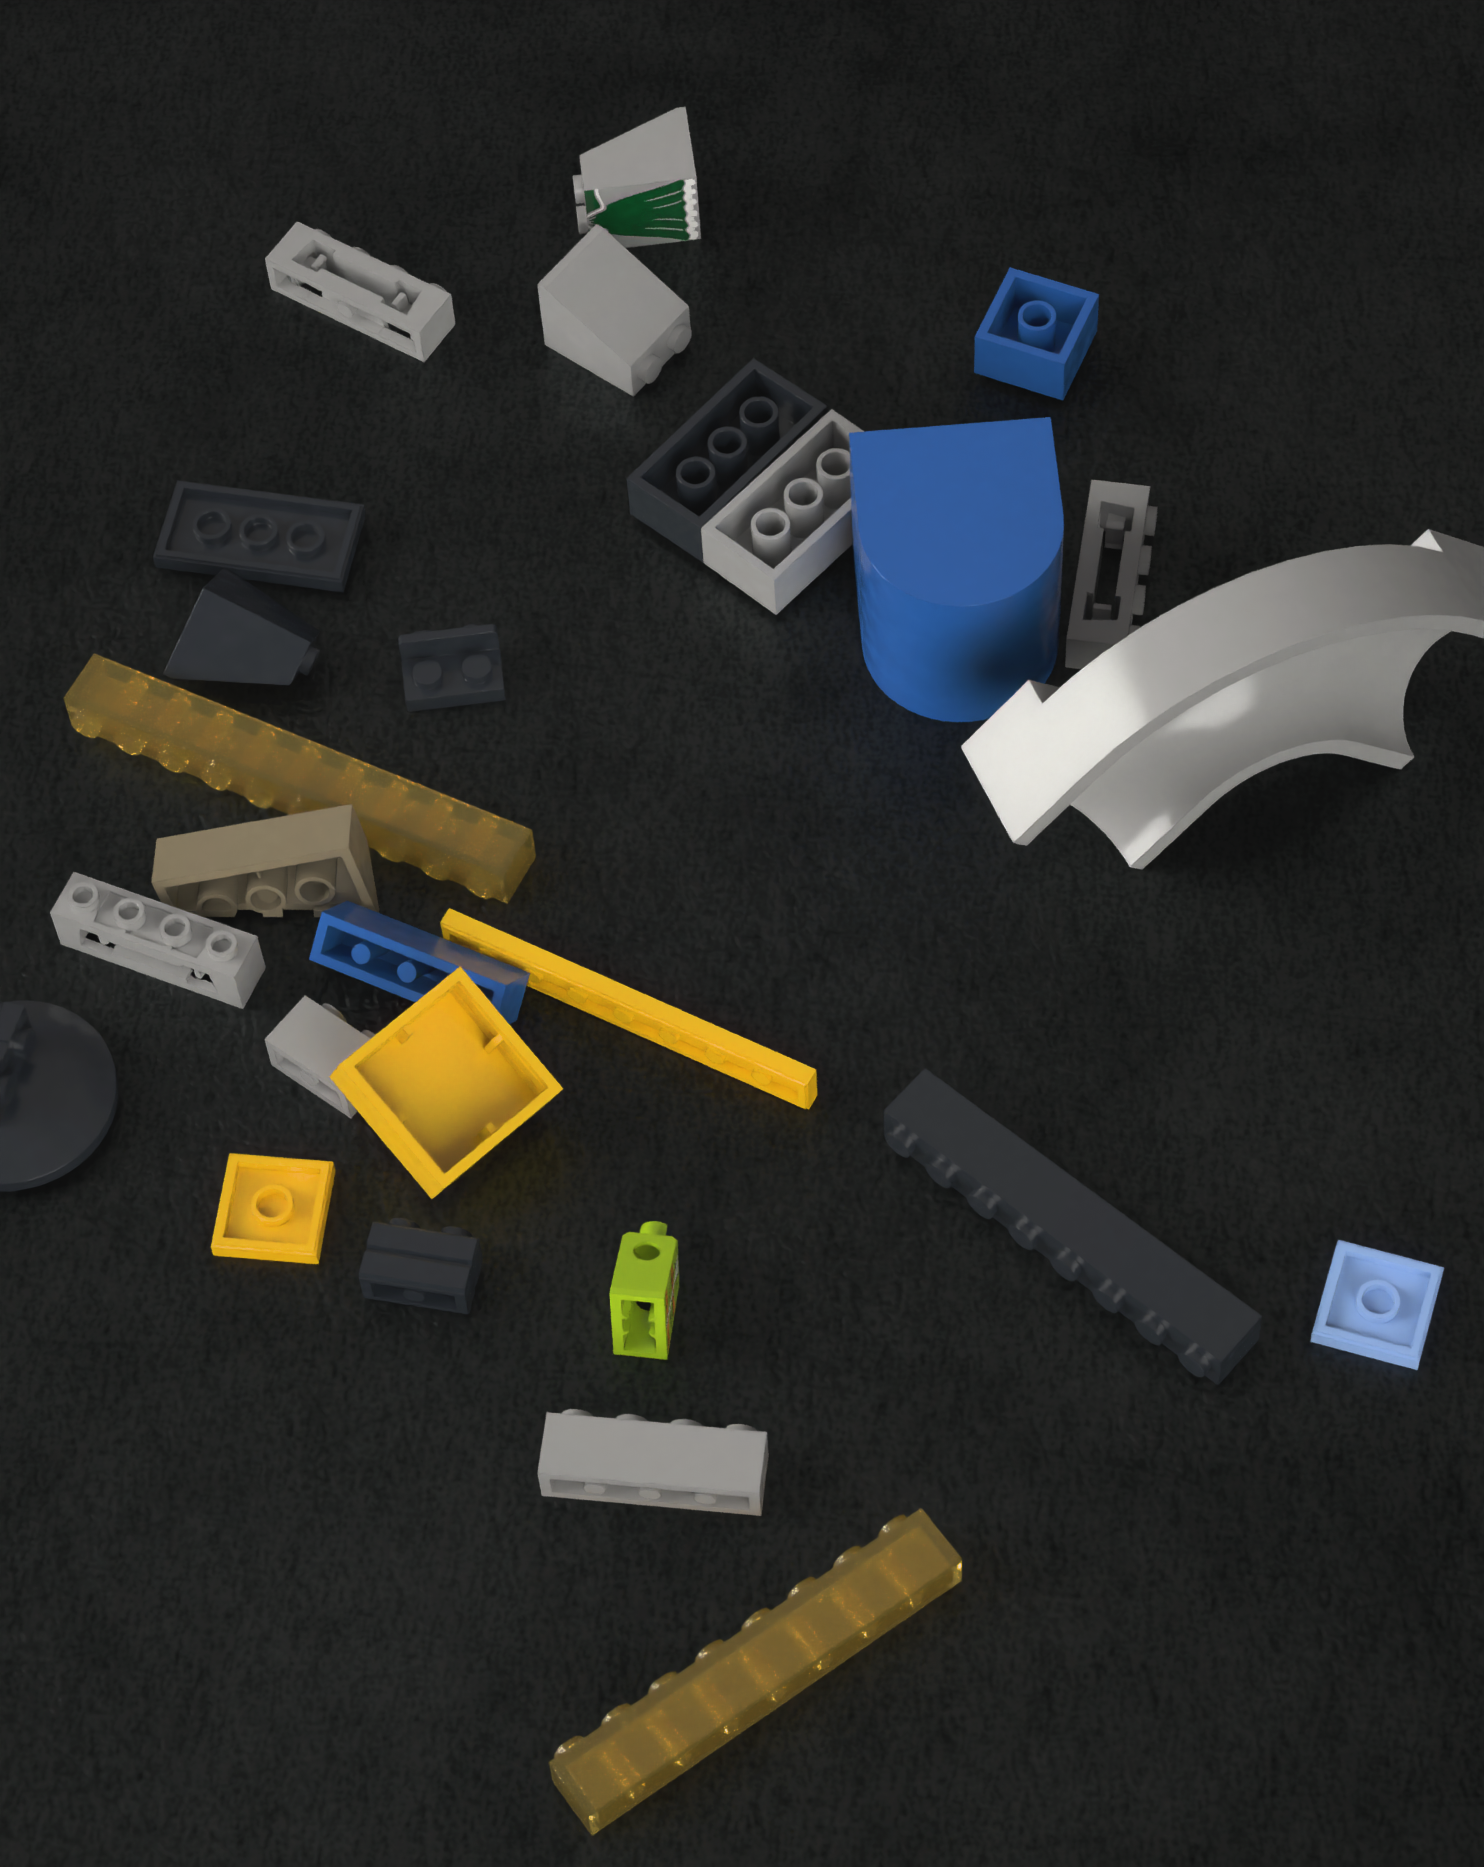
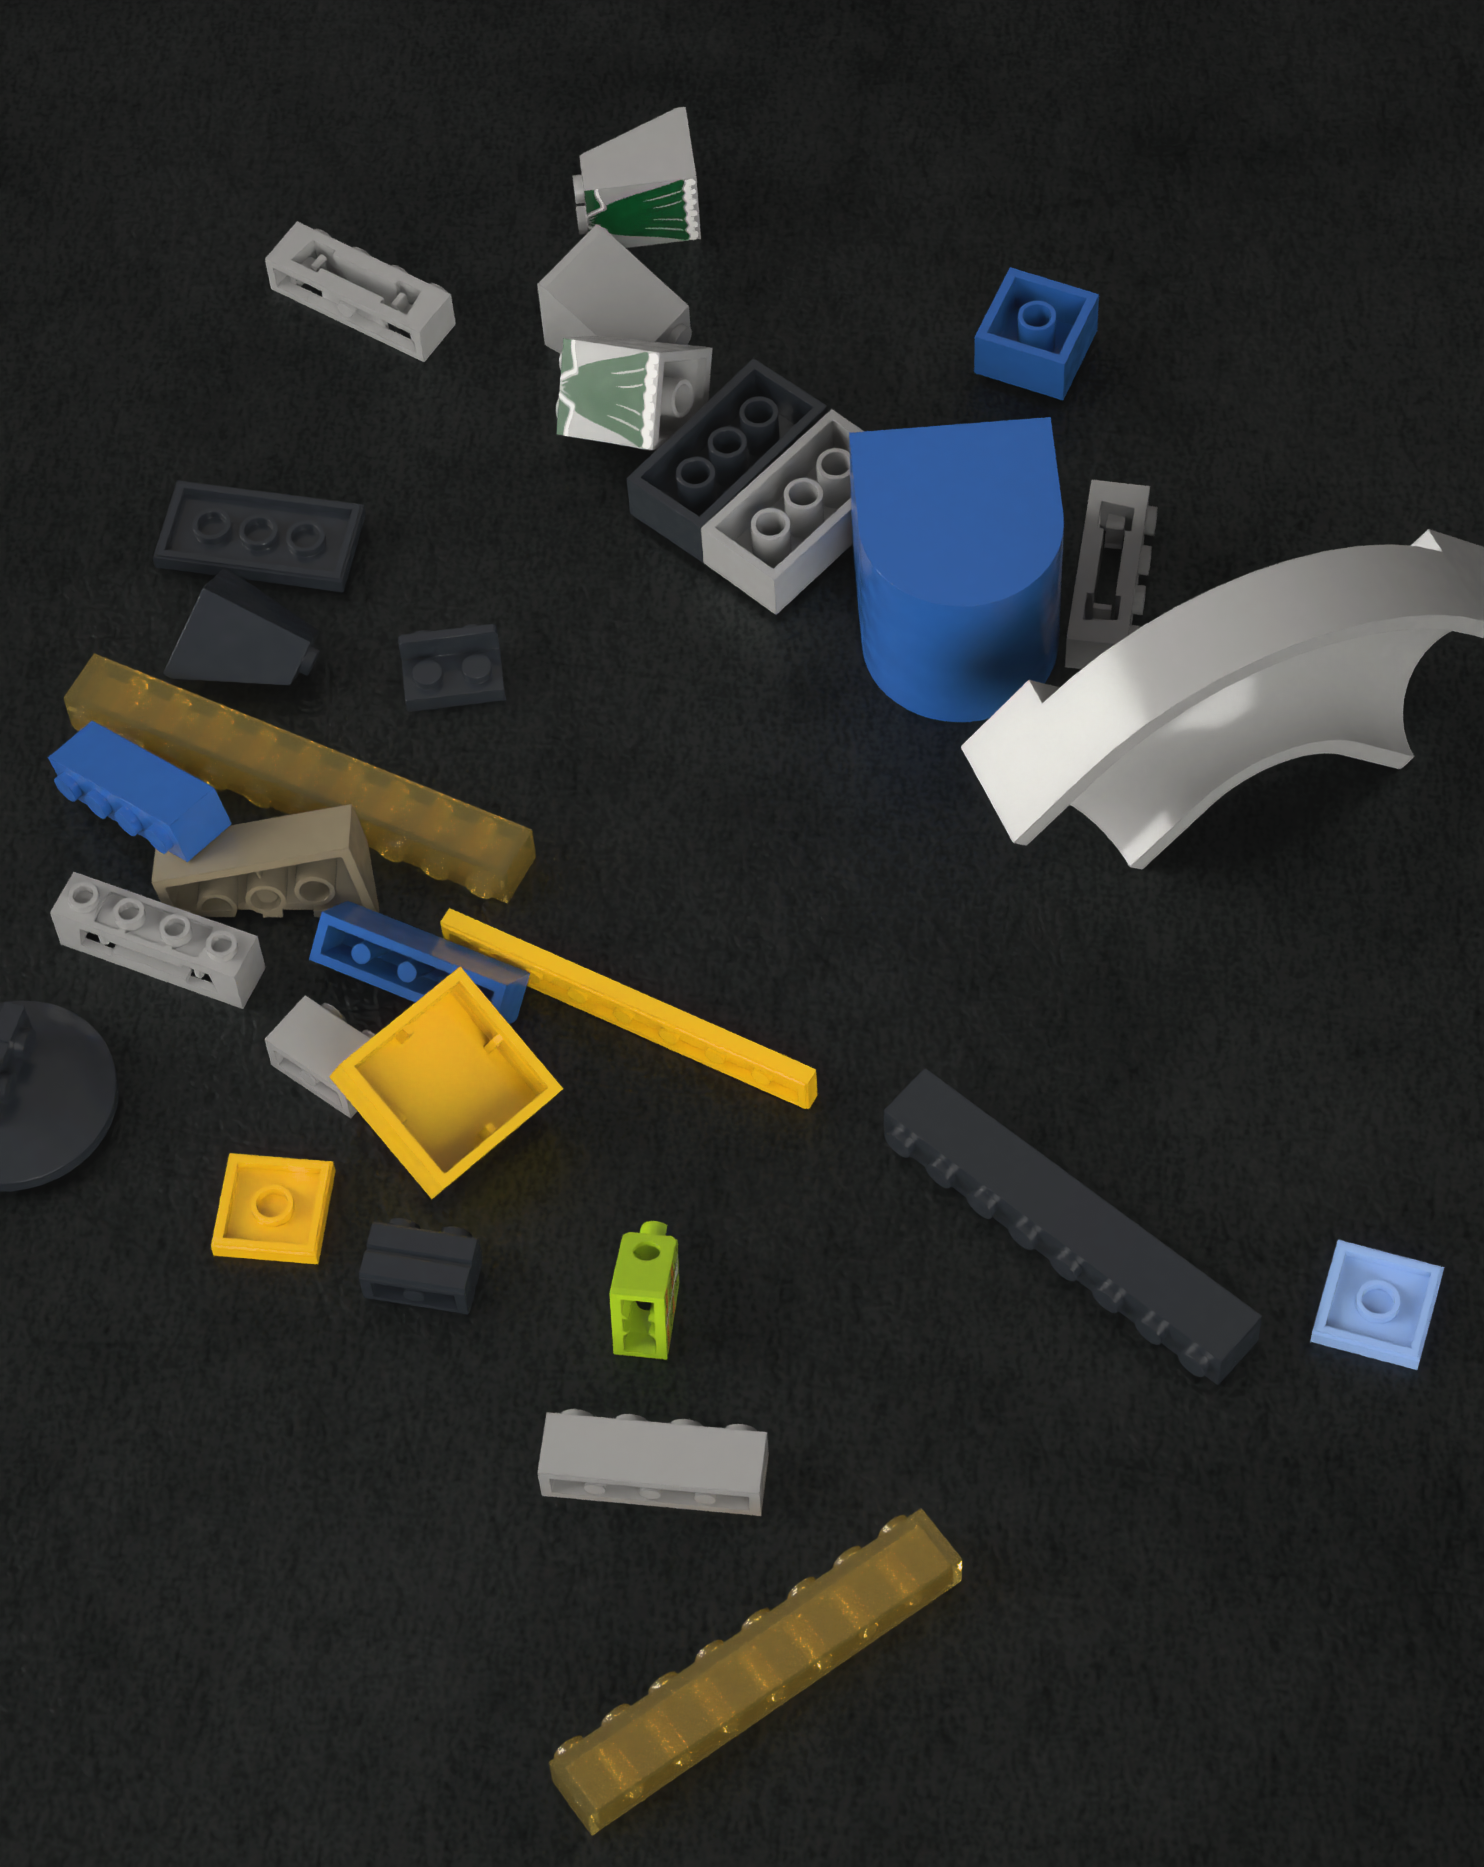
none -> blue brick [48,721,232,862]
none -> slope [556,336,712,450]

